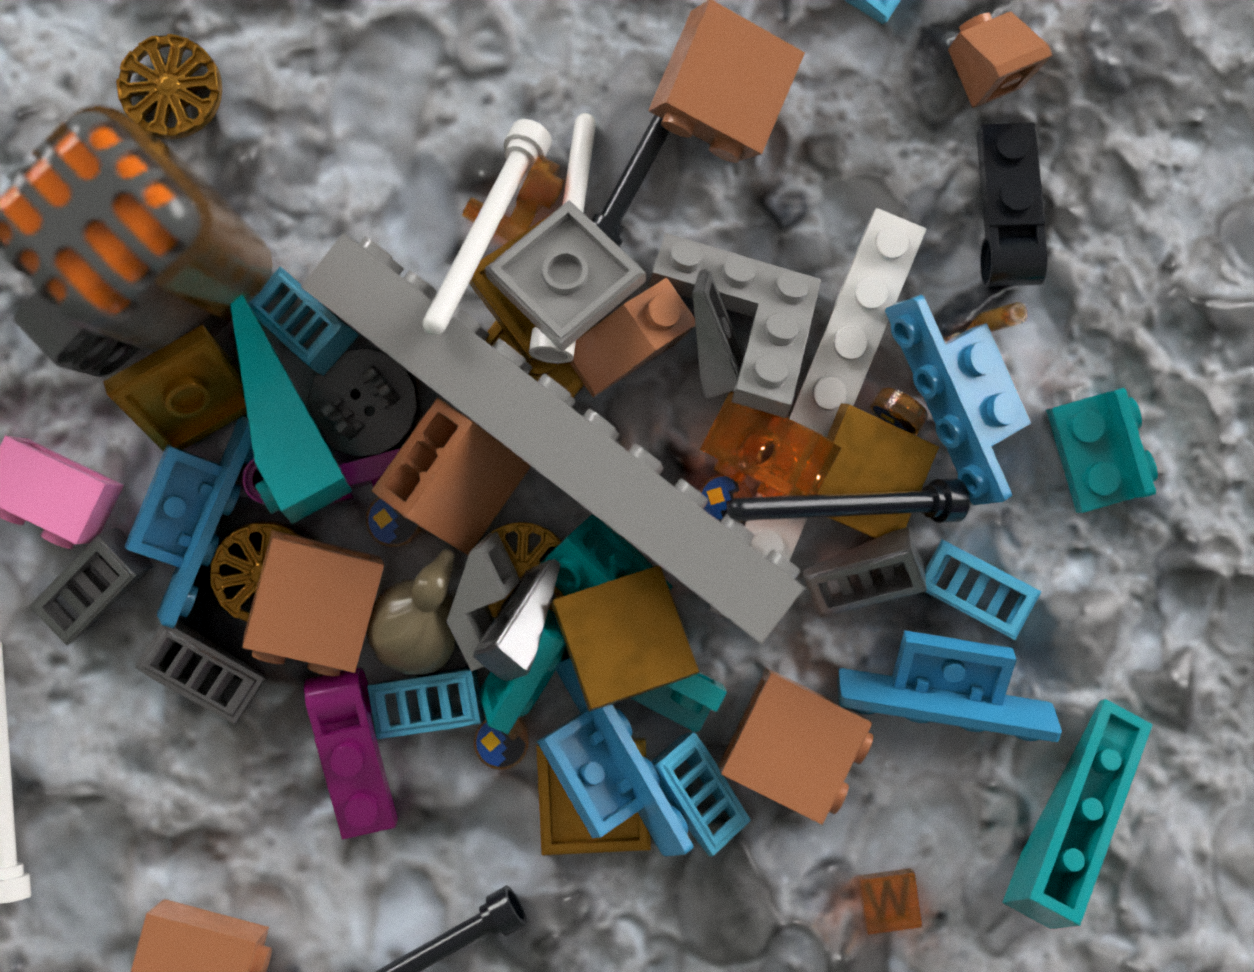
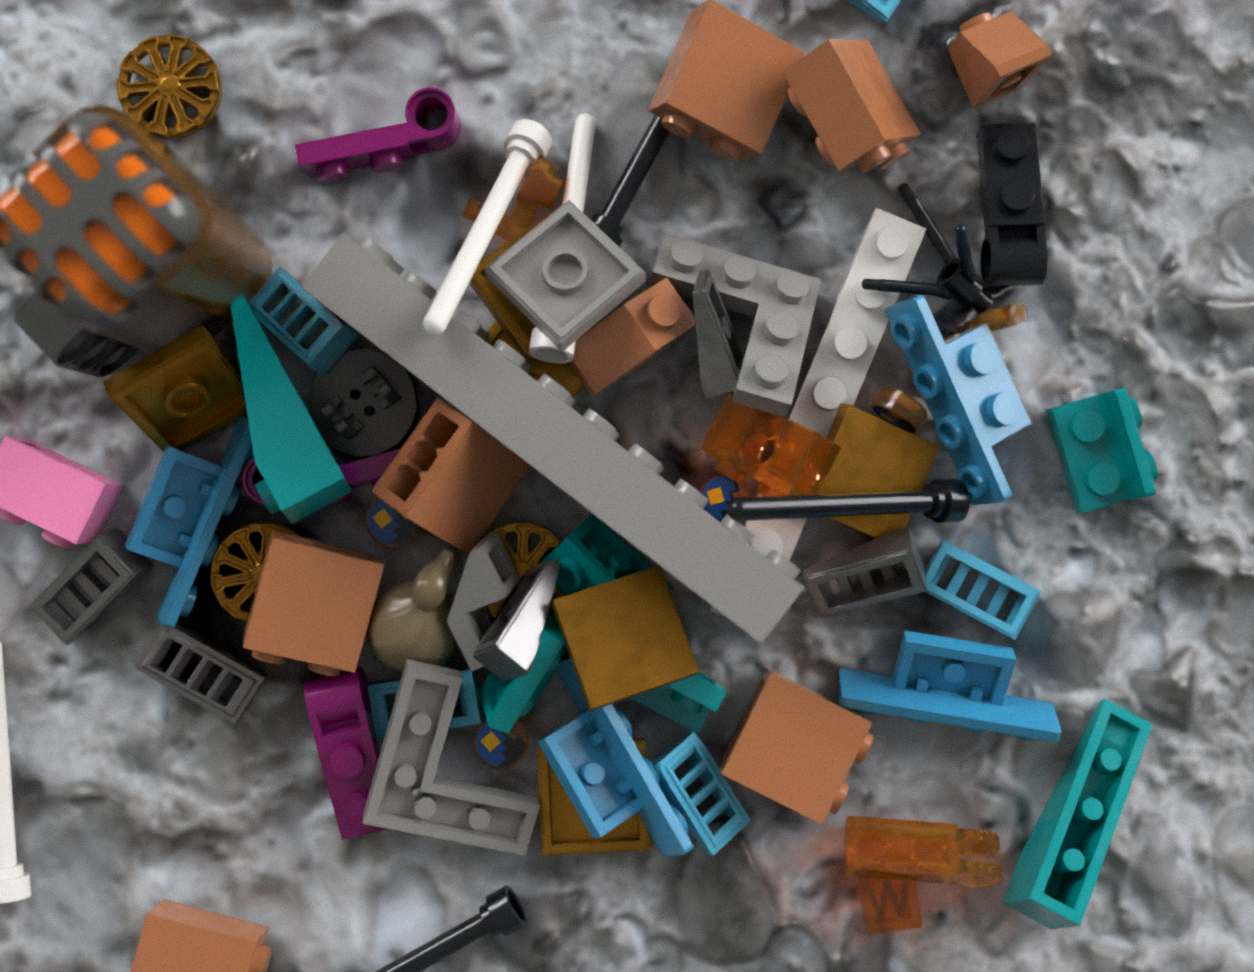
none -> magenta plate [295,87,461,183]
none -> light grey plate [363,659,540,856]
none -> nougat brick [783,39,921,173]
none -> clear orange hinge [845,816,1003,888]
none -> black plant [862,183,993,314]

